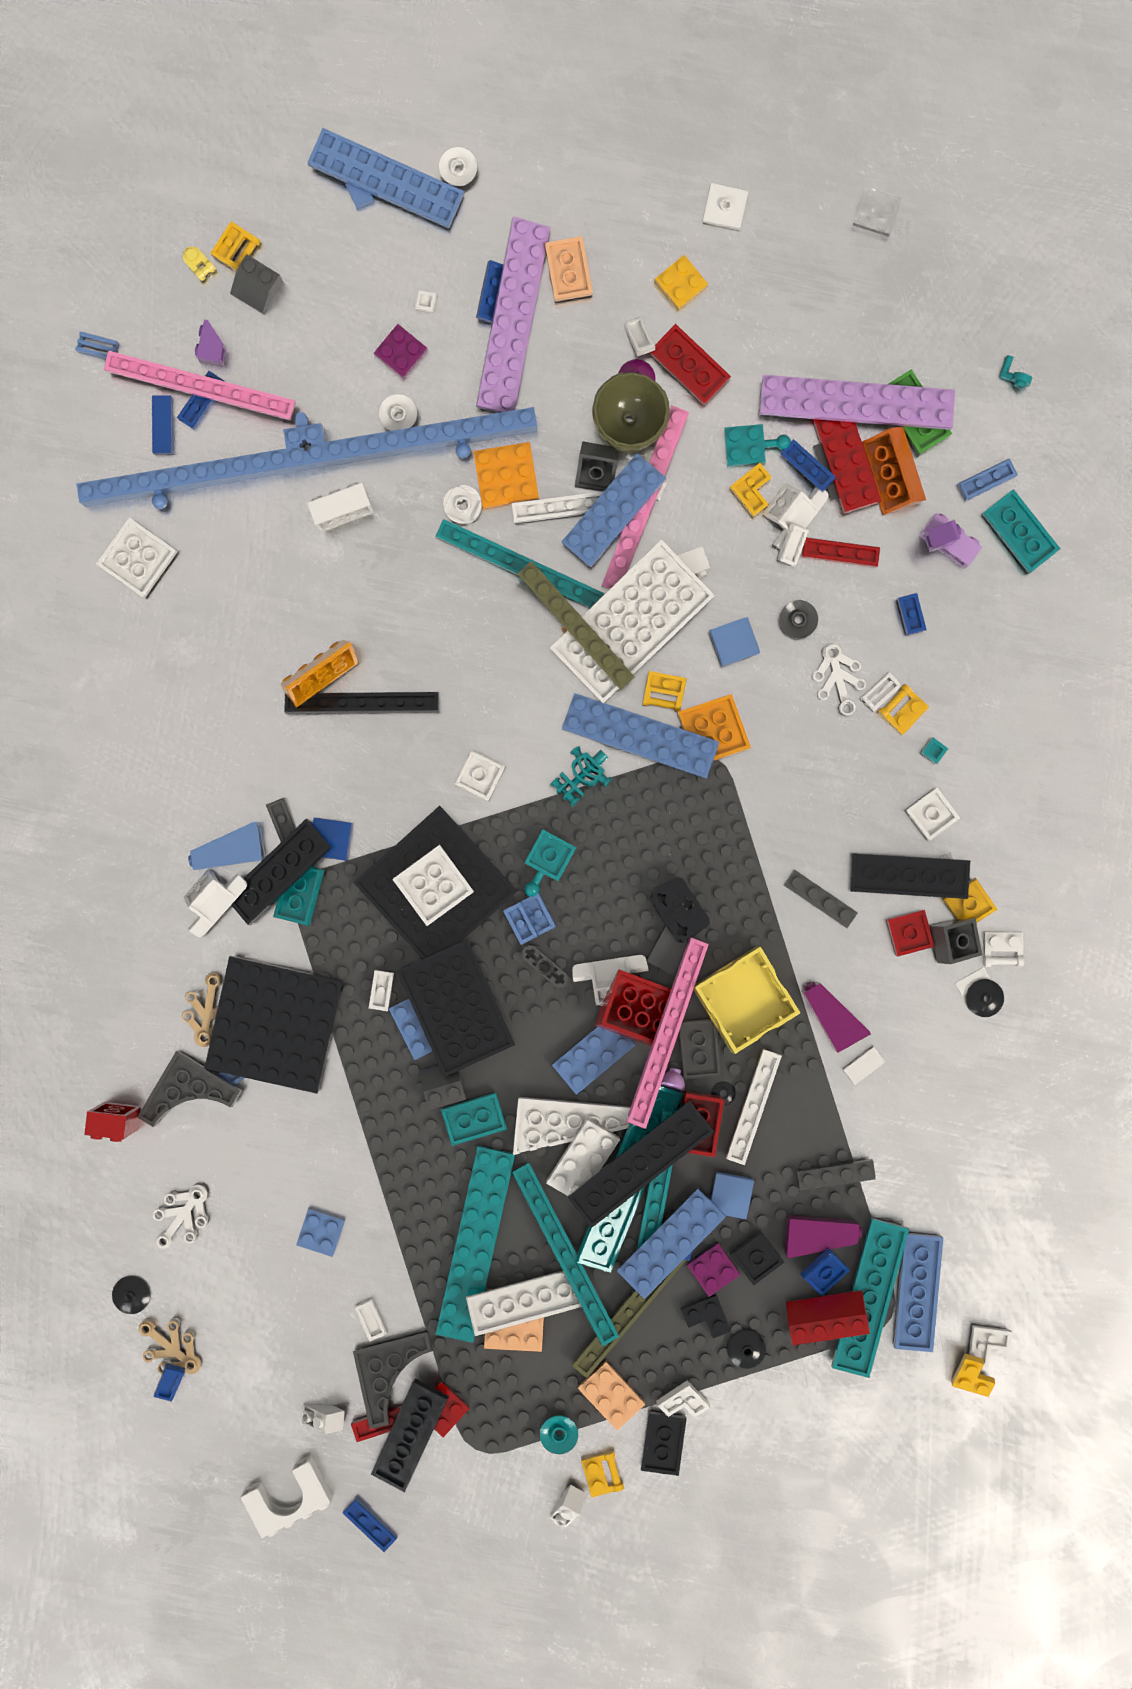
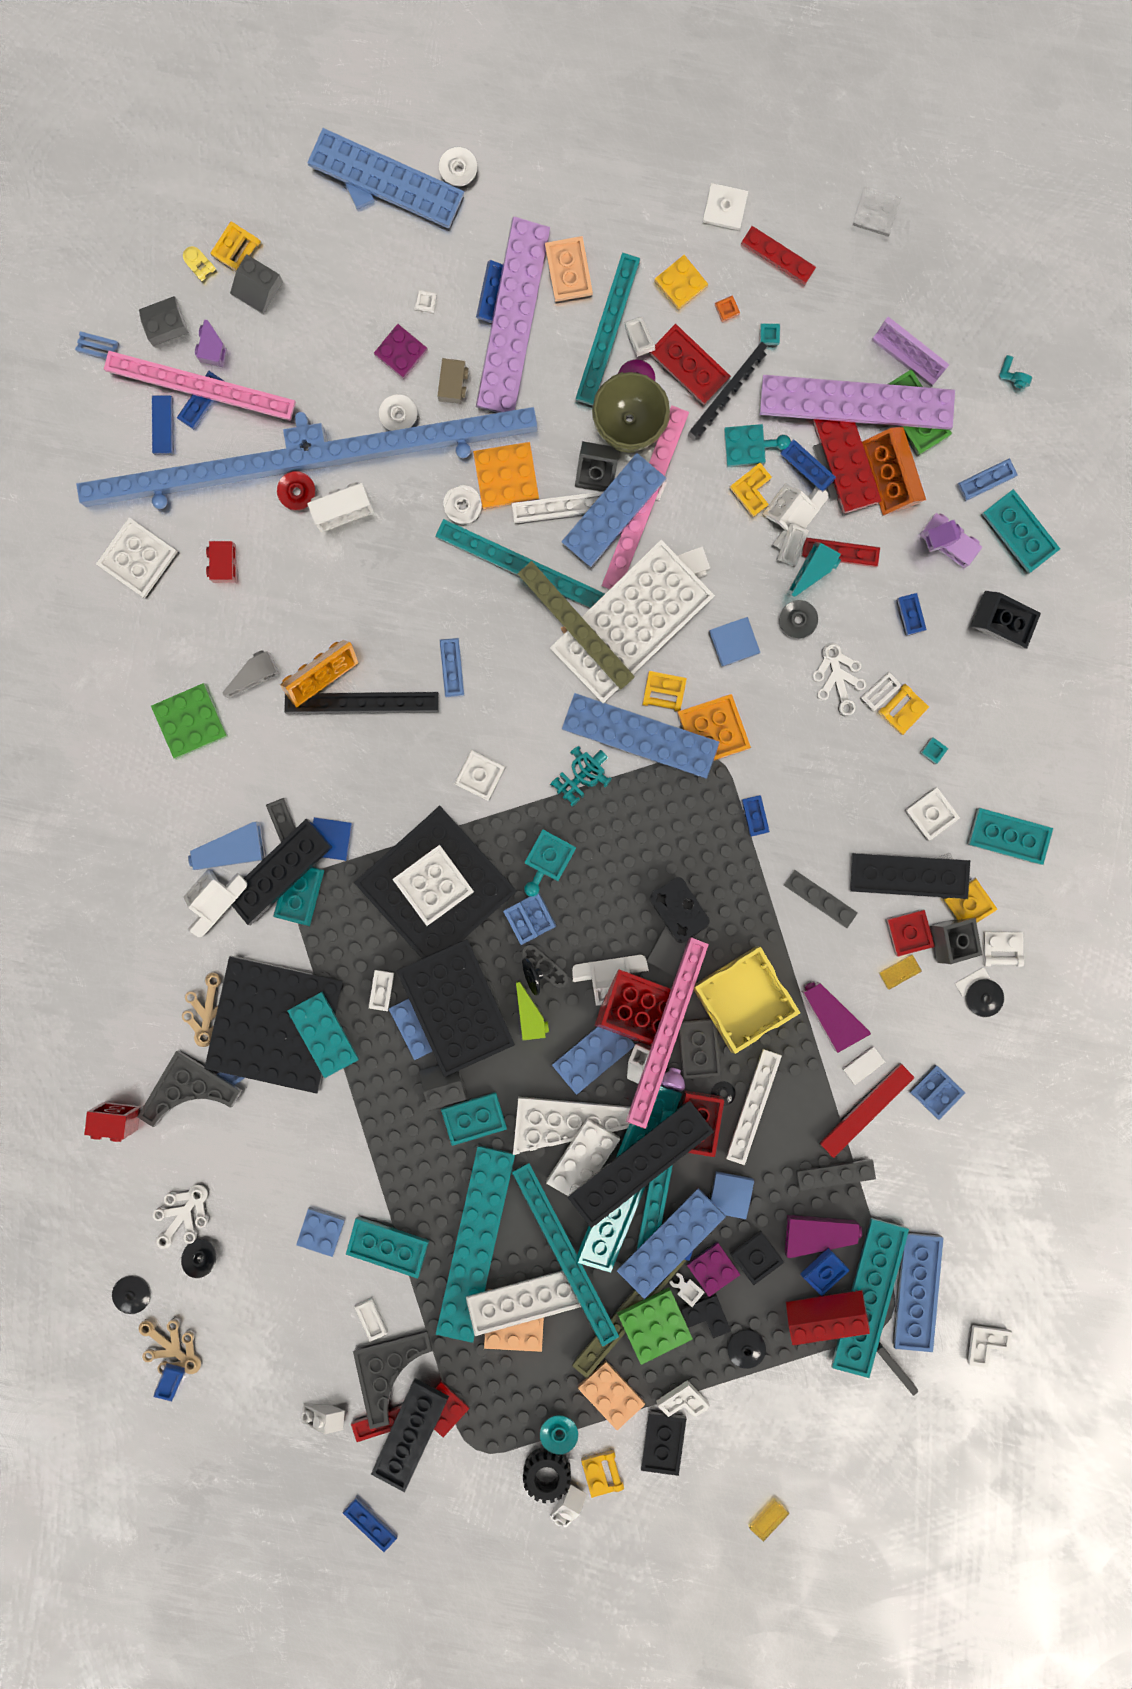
white arch [240,1455,333,1538] -> none
yellow plate [951,1354,996,1397] -> none
none -> dark grey slope [139,296,189,346]
none -> bright green plate [151,683,228,759]
none -> black dish [181,1239,216,1278]
none -> red brick [206,541,236,583]
none -> light grey slope [222,650,279,698]
none -> red dish [277,471,316,510]
none -> teal plate [287,992,359,1079]
none -> teal plate [346,1217,430,1279]
none -> dark tan brick [437,358,469,404]
none -> medium blue tile [440,638,465,697]
none -> lime slope [516,981,549,1040]
none -> black dish [522,958,543,995]
none -> black tyre [523,1447,571,1503]
none -> teal plate [575,252,640,406]
none -> bright green plate [617,1288,693,1365]
none -> white slope [627,1043,651,1084]
none -> white plate [669,1273,704,1307]
none -> black plate [688,342,768,441]
none -> orange tile [715,295,740,322]
none -> red plate [741,226,816,285]
none -> blue plate [742,795,770,837]
none -> clear yellow tile [749,1499,790,1542]
none -> teal plate [760,324,780,345]
none -> teal slope [787,542,841,597]
none -> red tile [819,1063,915,1158]
none -> lavender fence [872,317,949,387]
none -> dark grey tile [877,1342,918,1396]
none -> clear yellow tile [879,954,922,990]
none -> medium blue slope [910,1066,965,1120]
none -> teal plate [968,808,1053,865]
none -> black slope [971,591,1041,649]

